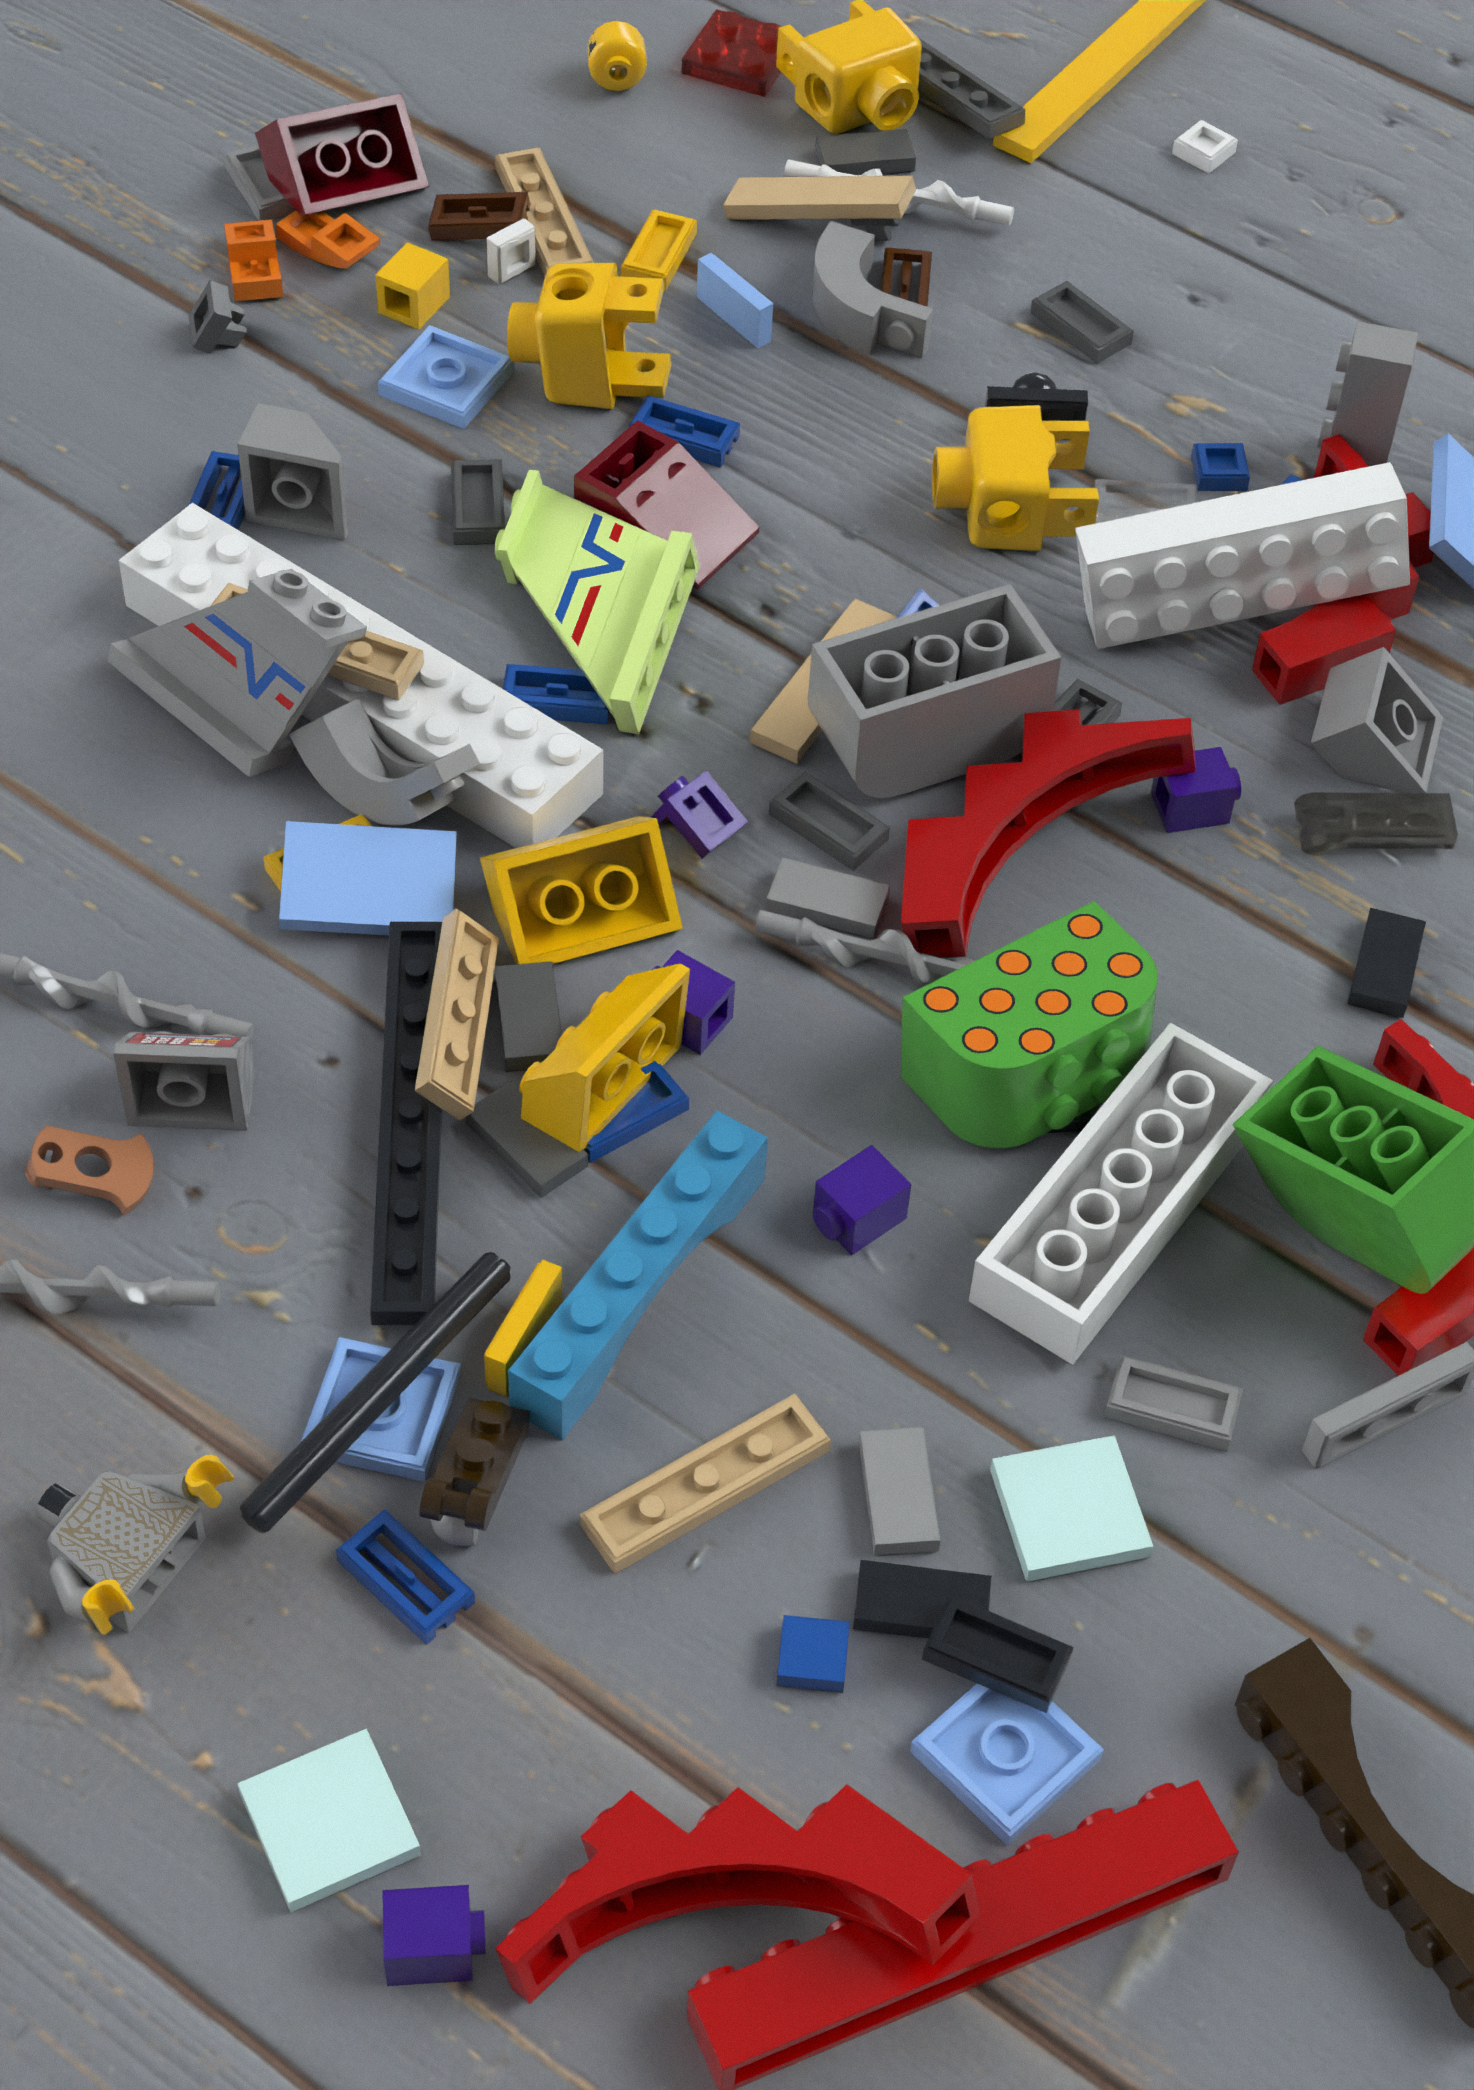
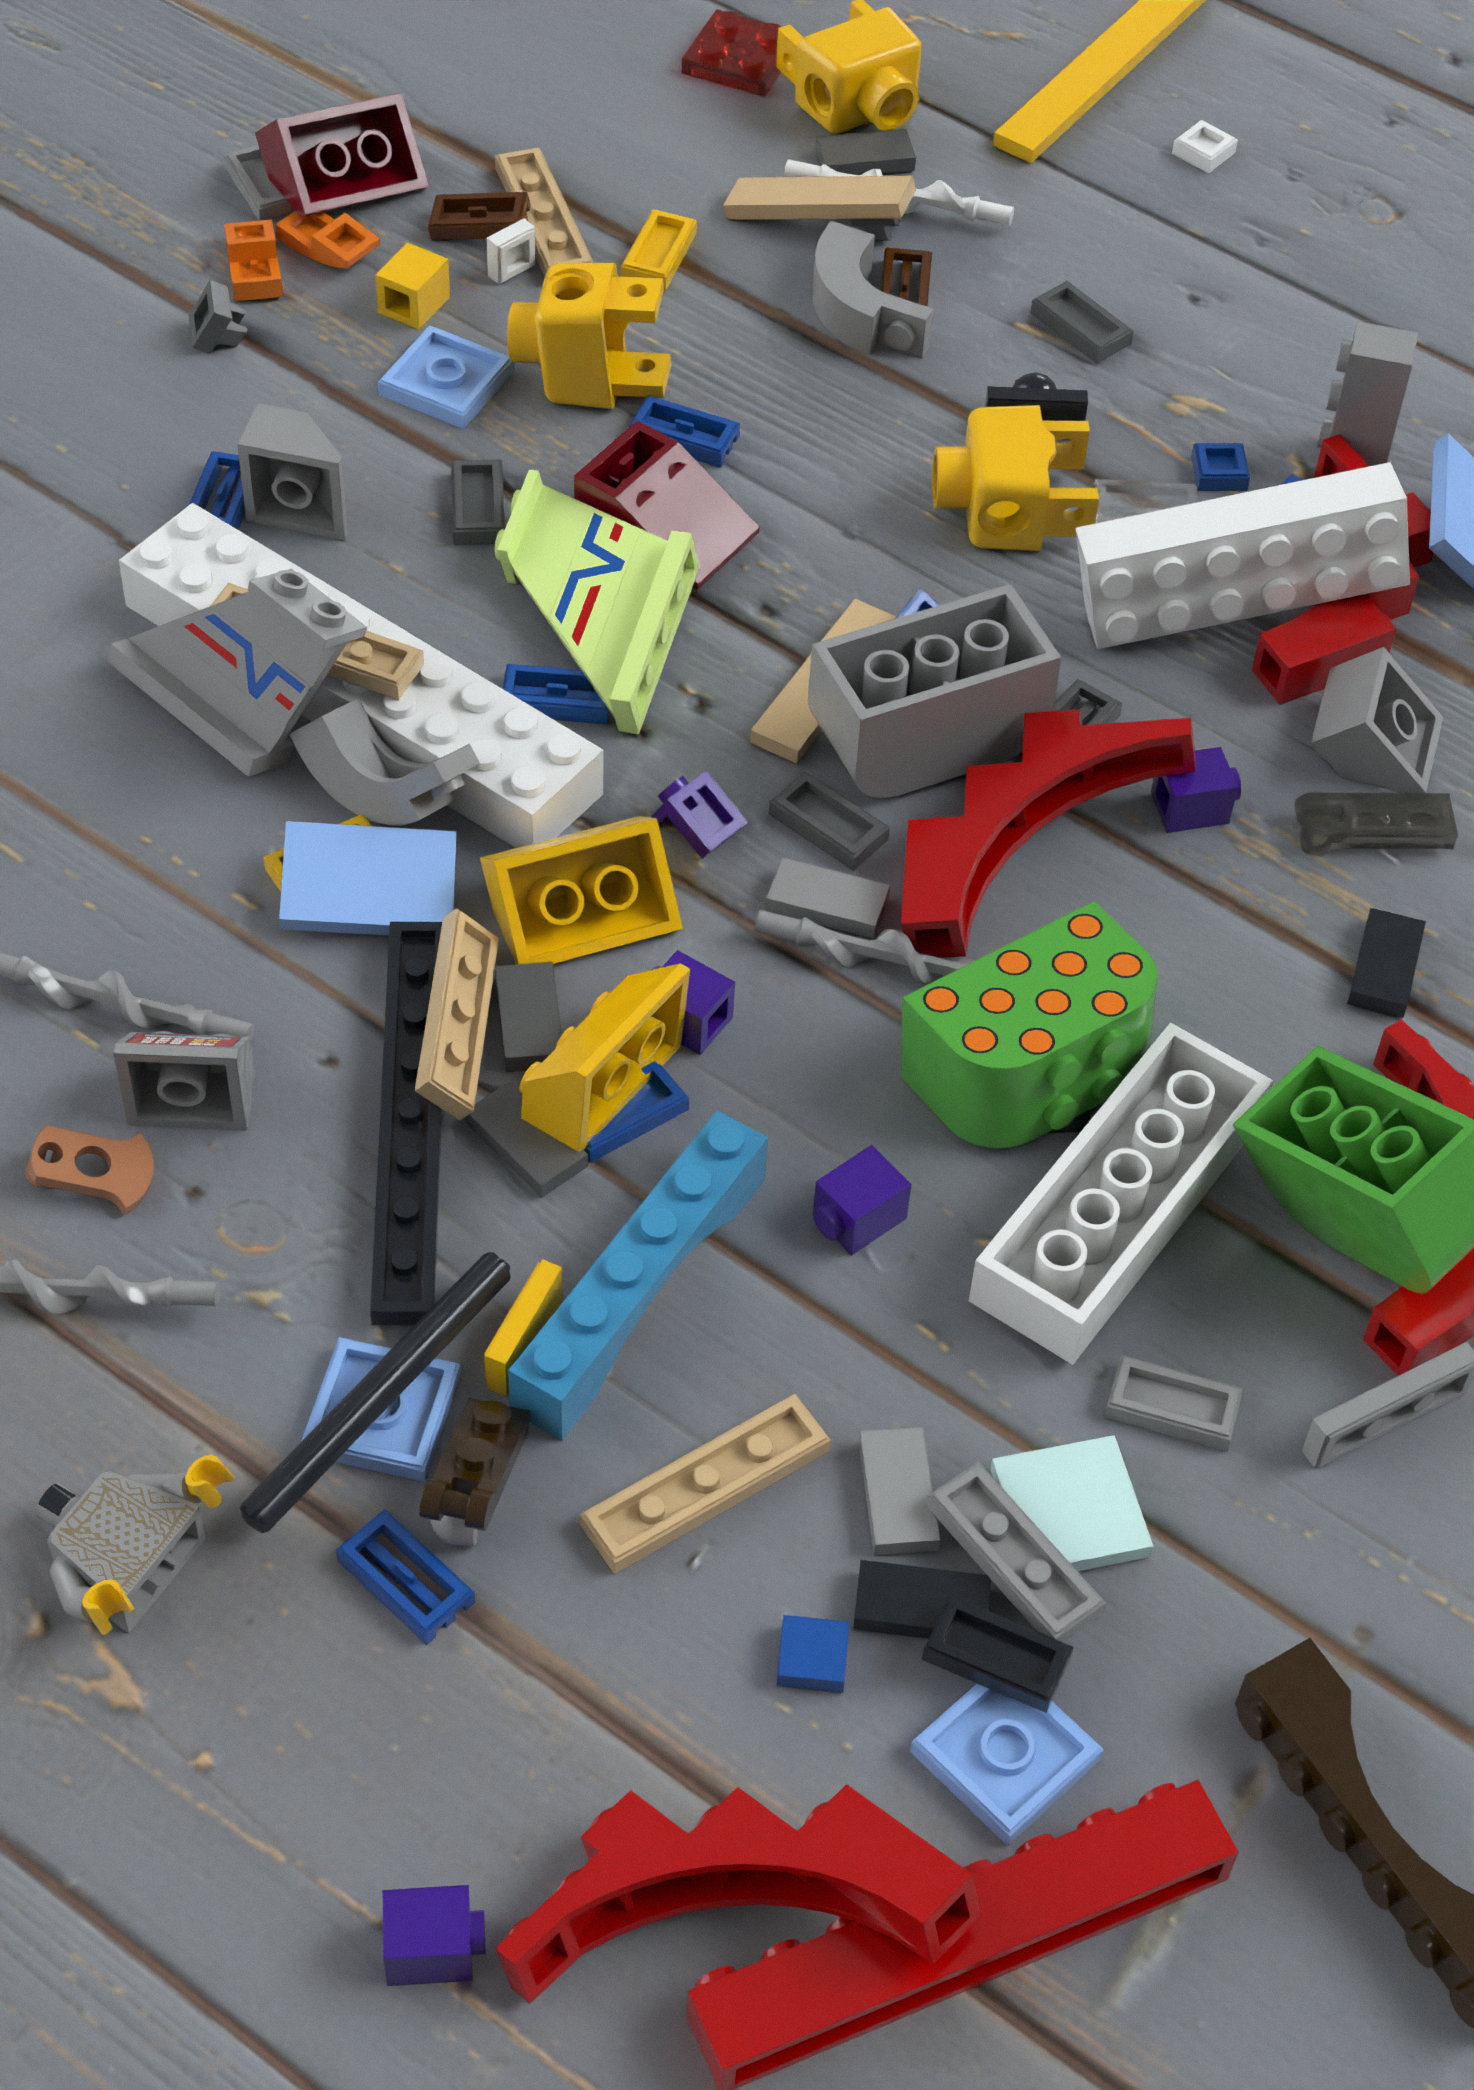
light aqua tile [238,1729,421,1913] -> none
yellow head [587,21,647,92] -> none
light blue tile [697,253,773,348] -> none
dark grey tile [918,37,1025,139] -> none
none -> light grey tile [927,1462,1106,1642]

